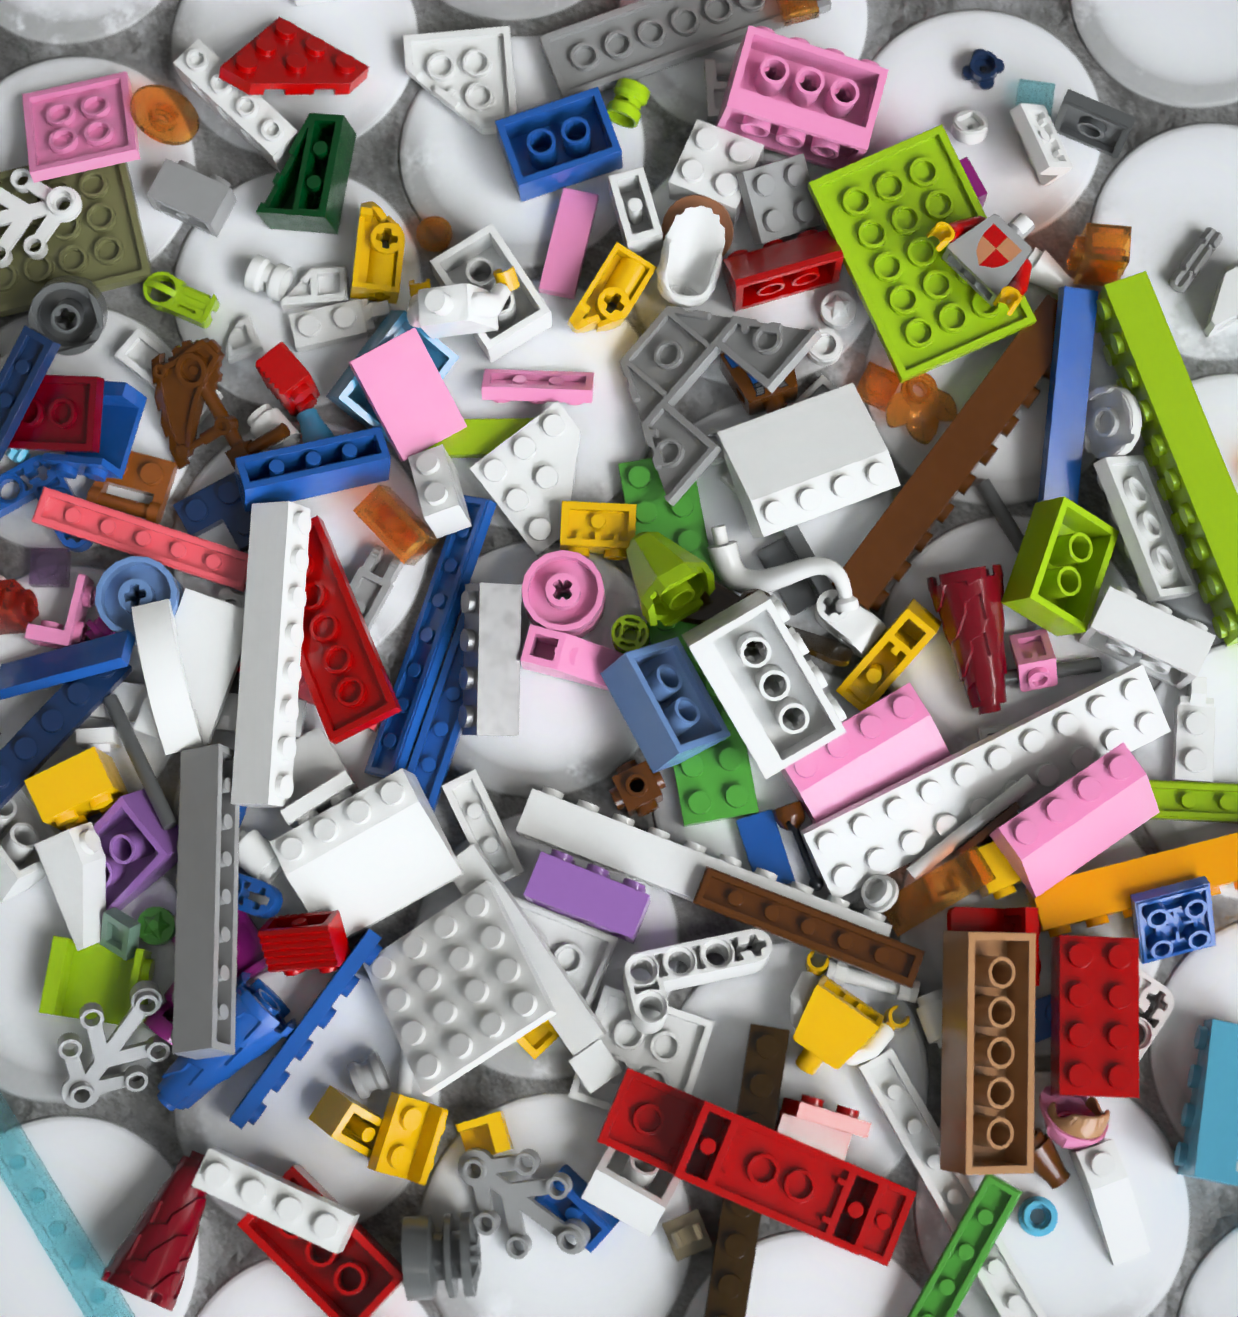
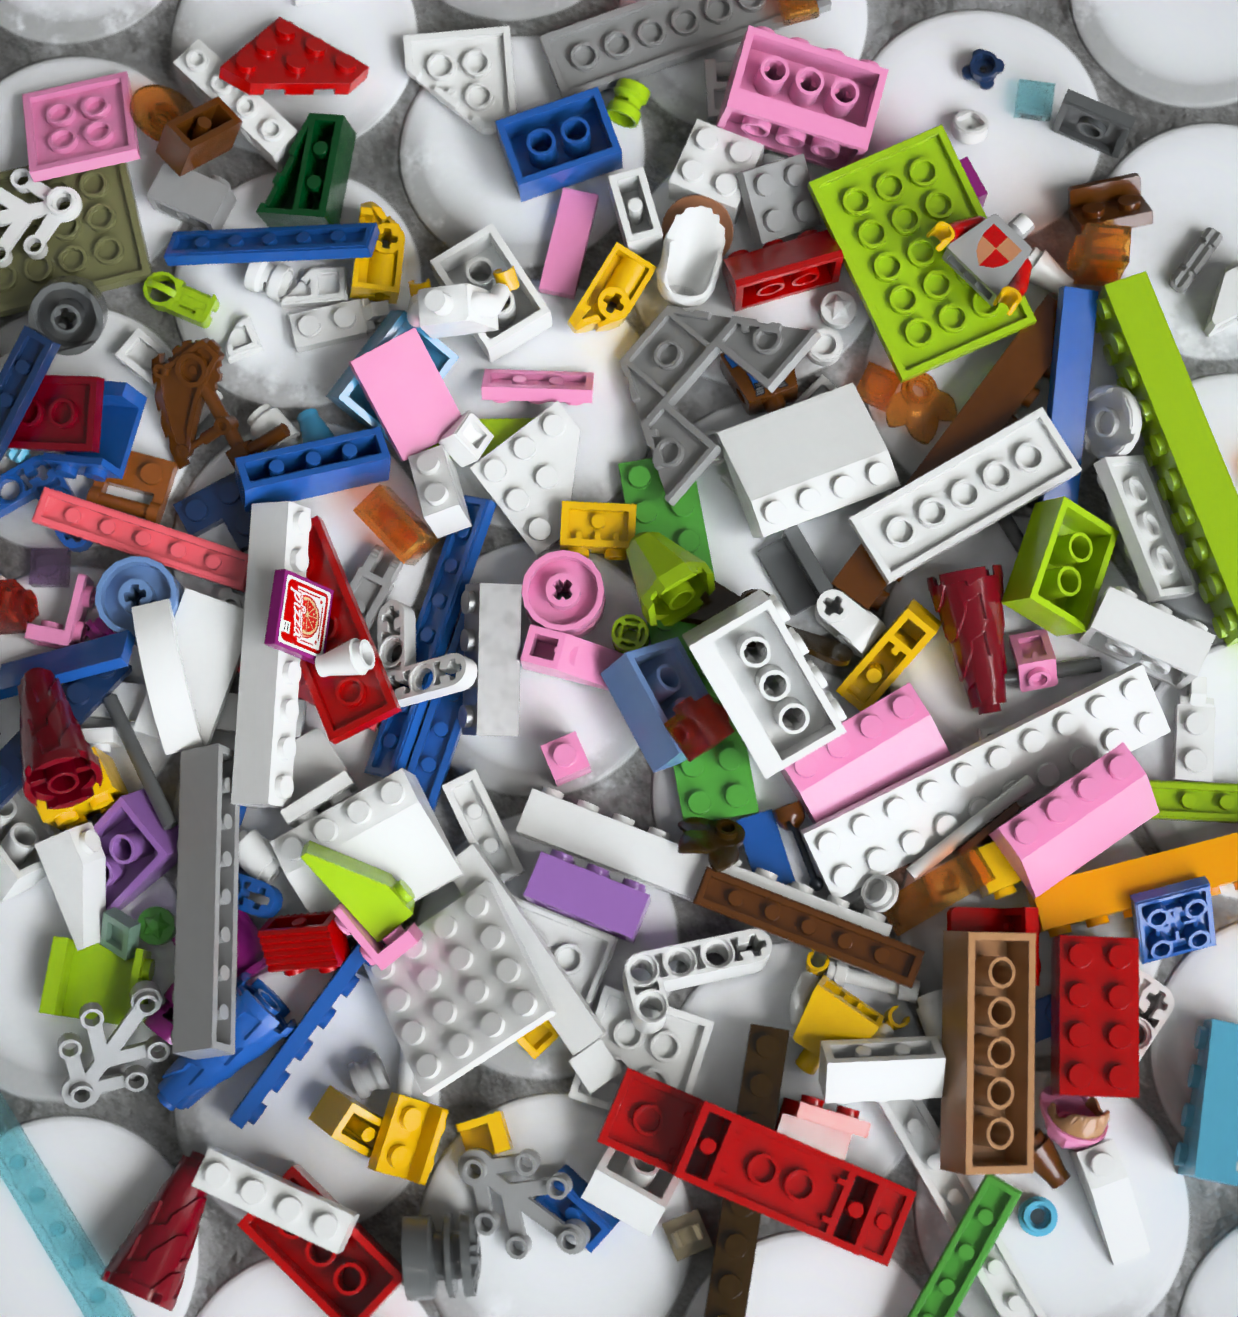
red brick [255,342,320,416] -> none
clear orange plate [416,216,453,252] -> none
reddish brown brick [609,760,666,817] -> none
white animal [707,524,860,613] -> none
white bracket [1009,103,1074,186] -> none
none -> dark red cone [17,667,103,809]
none -> reddish brown brick [155,96,243,177]
none -> blue tile [163,223,380,266]
none -> tile [264,569,334,664]
none -> lime slope [301,841,415,942]
none -> white cone [315,638,375,677]
none -> bright pink bracket [333,902,424,971]
none -> white beam [377,600,478,707]
none -> white slope [438,410,494,467]
none -> bright pink brick [540,731,592,787]
none -> clear red brick [664,693,735,763]
none -> dark brown plate [678,817,745,872]
none -> white brick [818,1036,946,1104]
none -> white plate [848,407,1082,585]
none -> reddish brown bracket [1068,173,1153,239]

